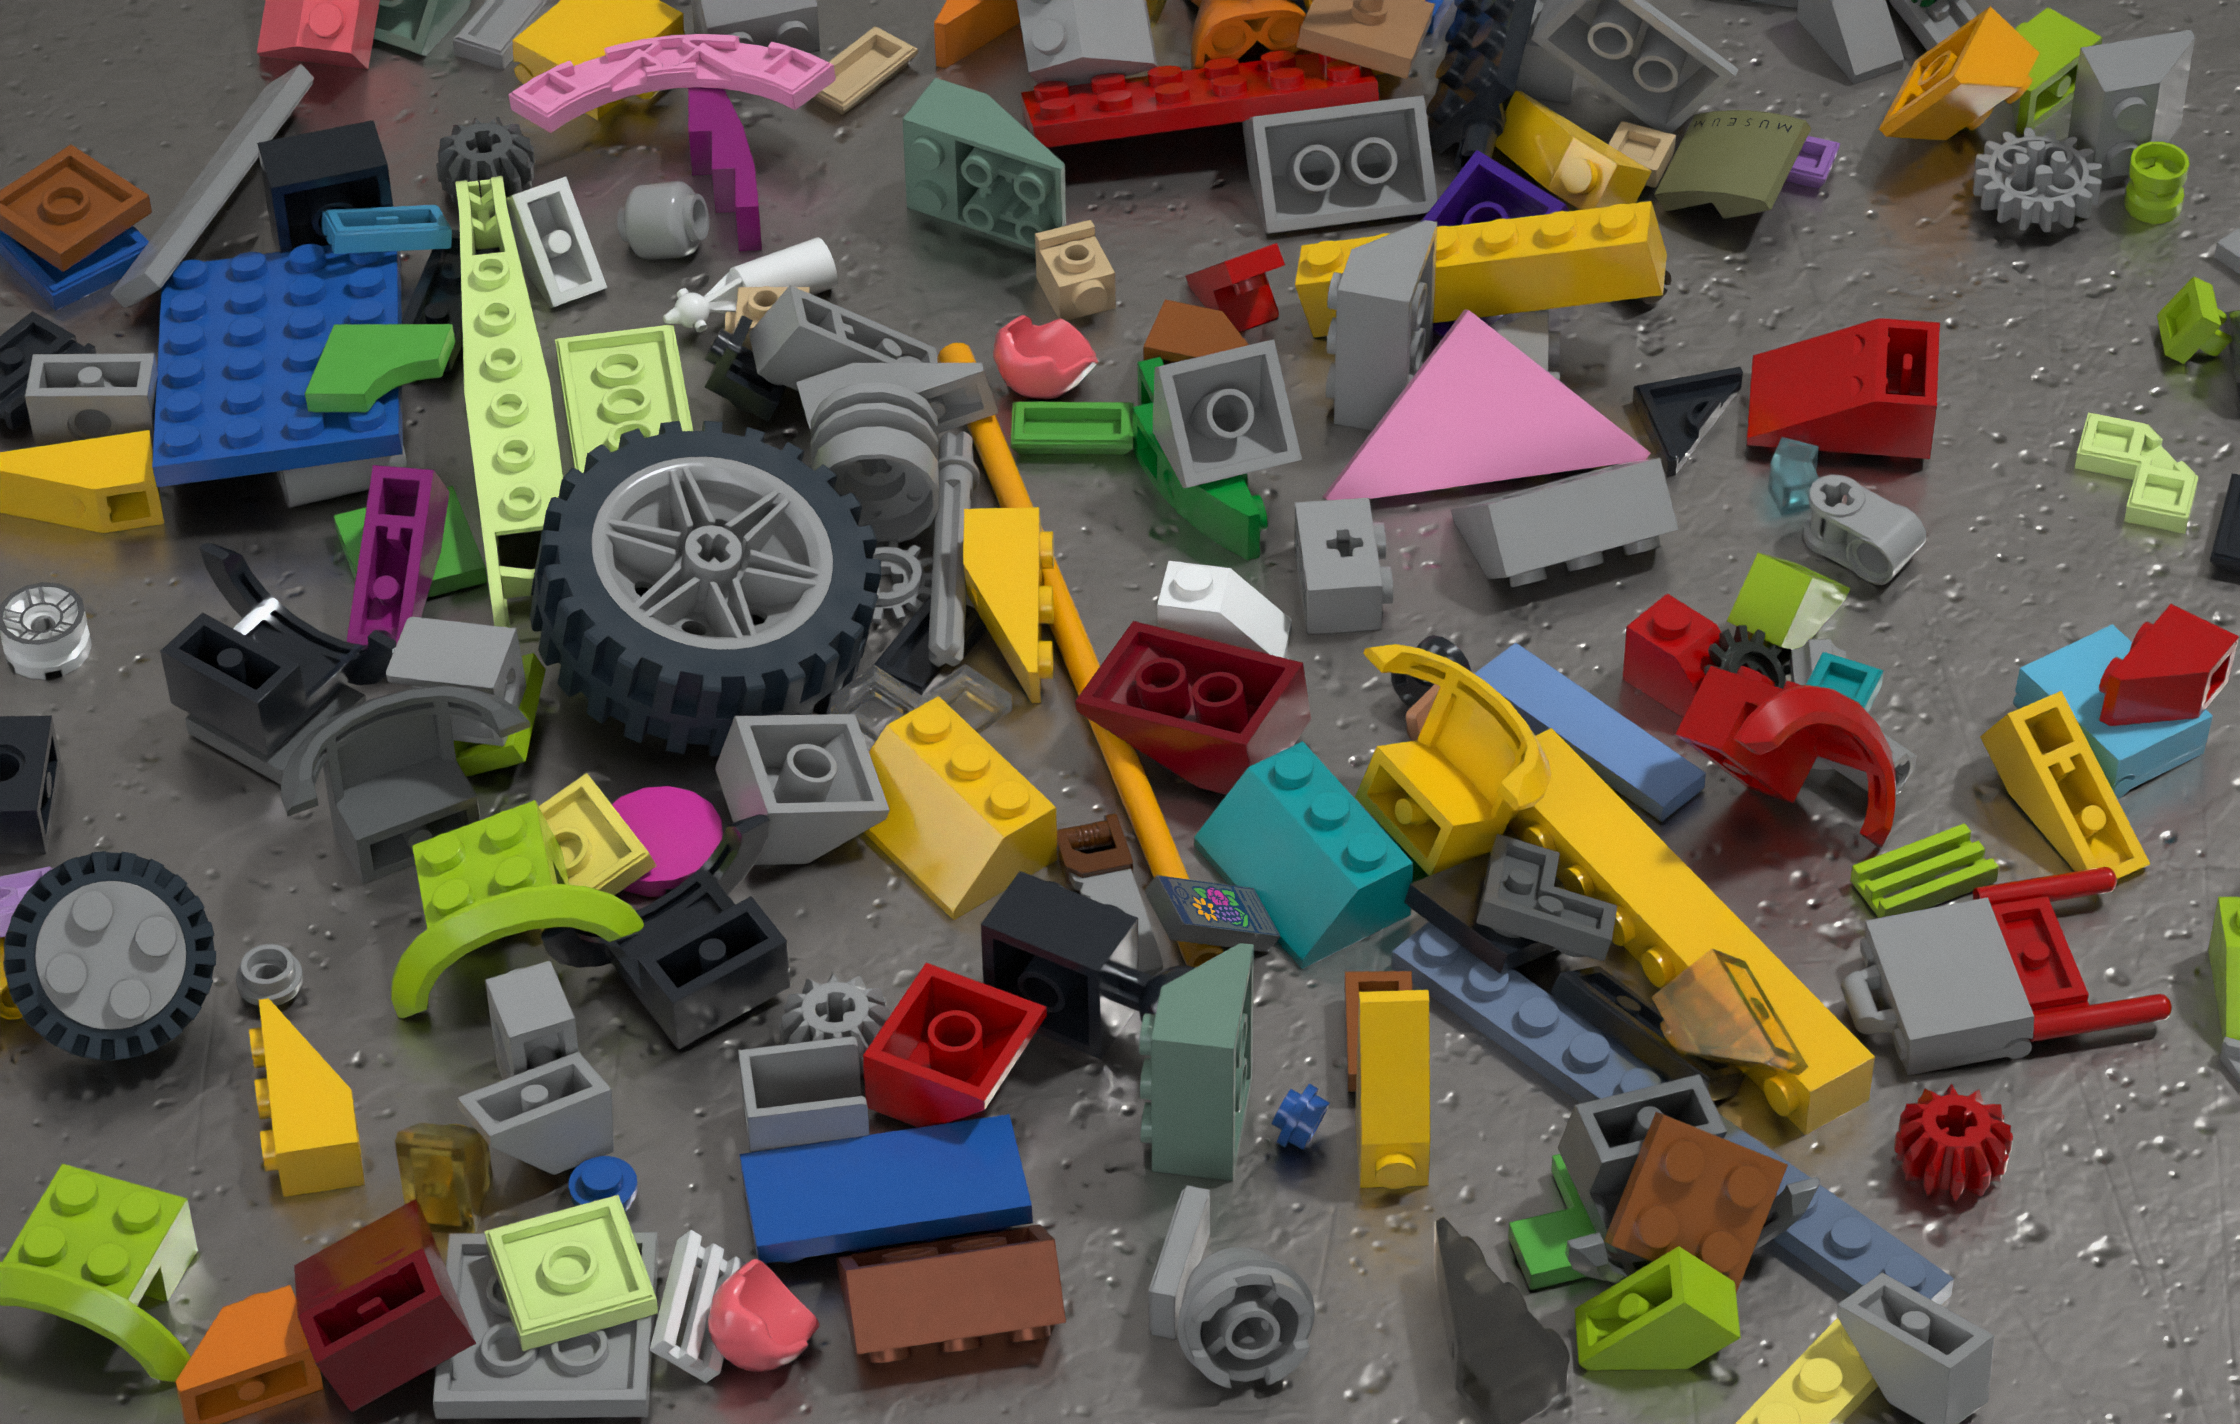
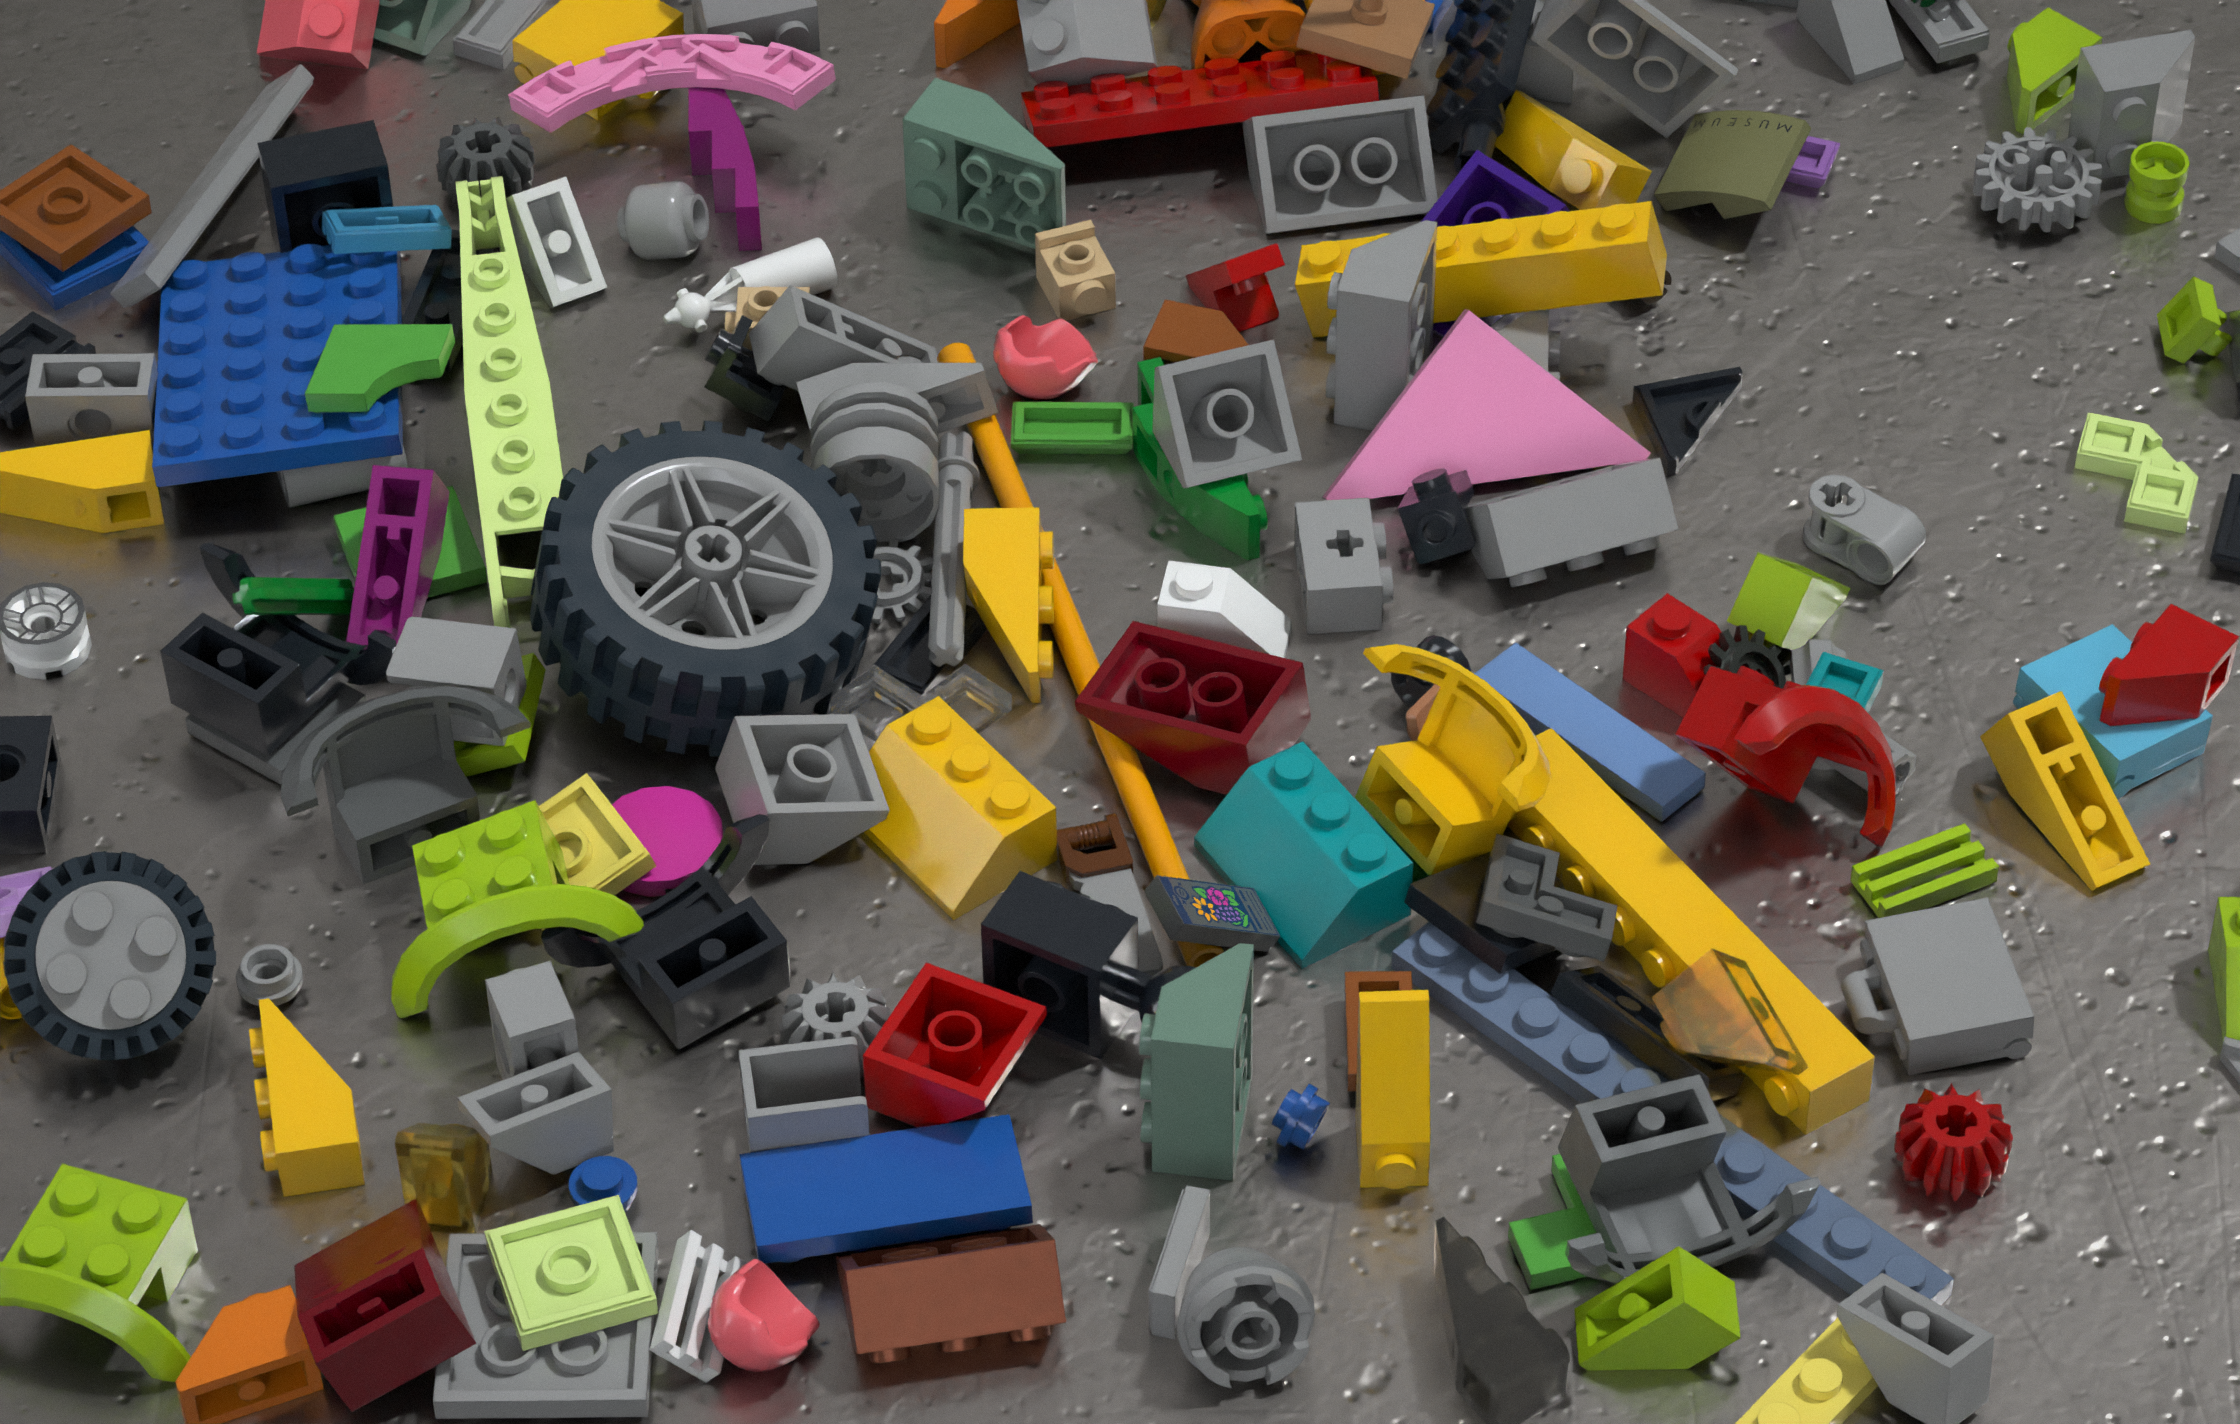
yellowish green tile [555,325,693,473] -> none
tan tile [812,26,918,116] -> none
dark orange plate [1604,1111,1788,1293] -> none
tan plate [1608,121,1676,188] -> none
red slope [1747,318,1940,459] -> none
clear light blue piece [1768,437,1819,515] -> none
light orange slope [1879,6,2039,140] -> none
red plate [1973,867,2172,1042] -> none
none -> green axle [232,577,354,615]
none -> black bracket [1398,469,1476,564]

